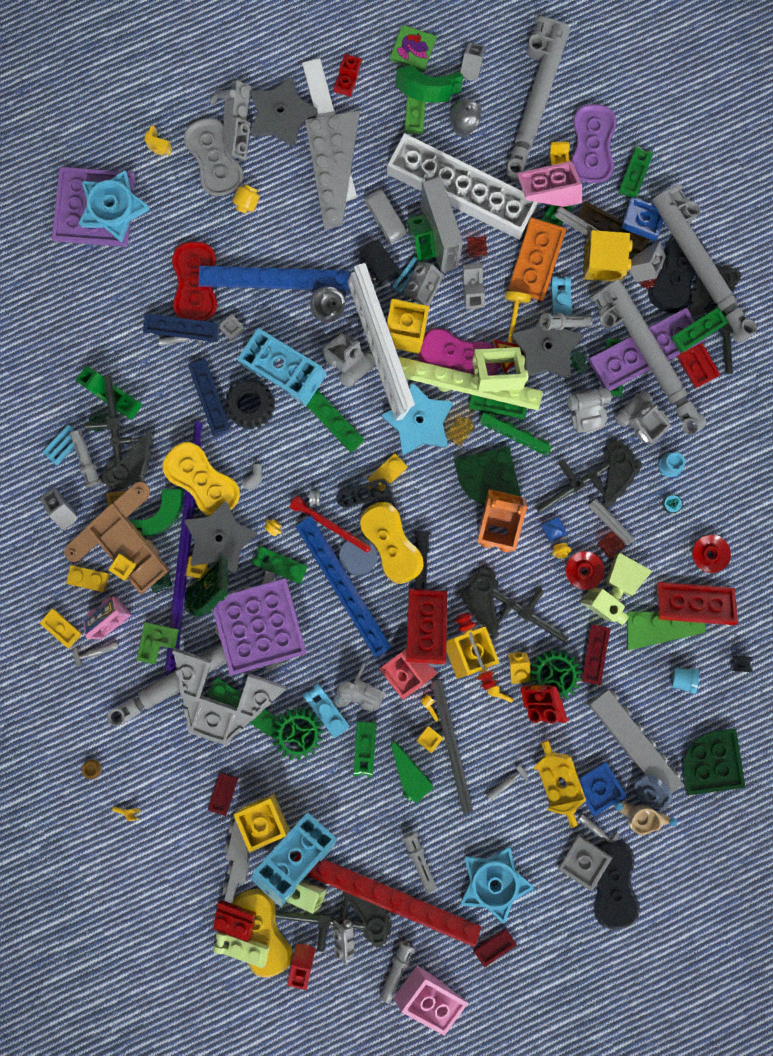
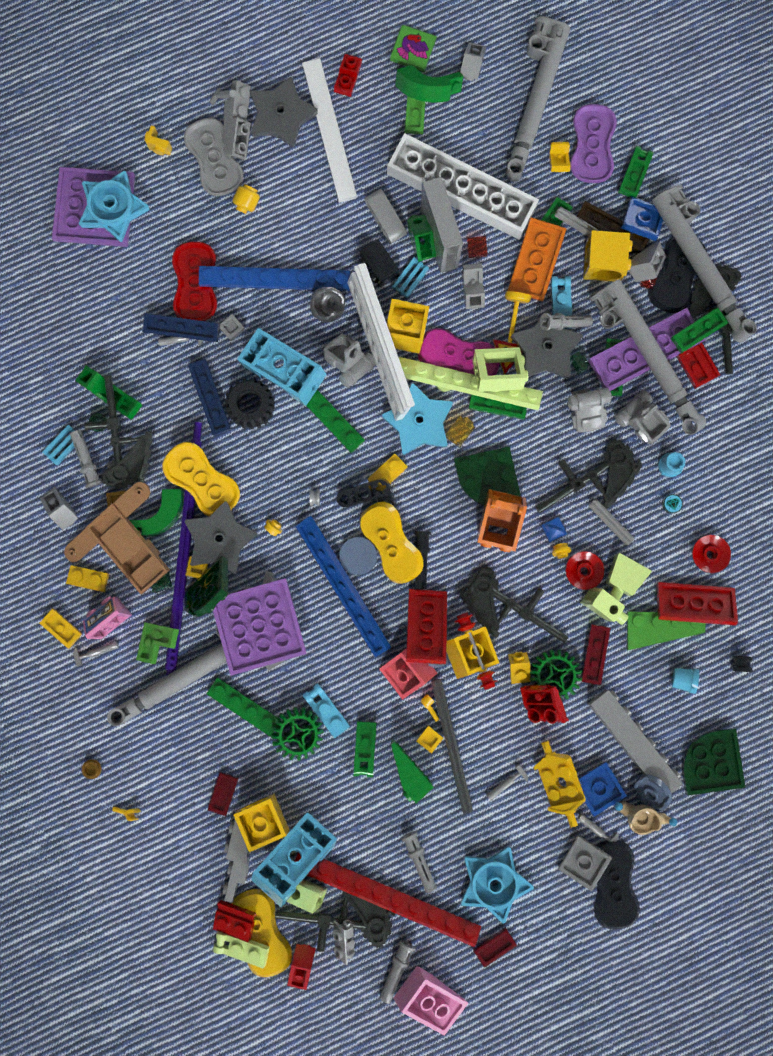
yellow plate [108,554,137,581] -> none
light grey wing [172,648,287,745] -> none
light grey arm [242,464,262,490] -> none
green plate [251,546,308,584] -> none
red piece [289,495,371,552] -> none
light grey wing [305,111,360,229] -> none
light grey piece [334,663,386,711] -> none
light grey bracket [403,262,444,306] -> none
flat silver piece [450,99,482,139] -> none
green plate [479,413,552,457] -> none
yellow hand [488,686,514,703] -> none
bright pink slope [517,161,582,207] -> none
clear red plate [597,531,625,559] -> none

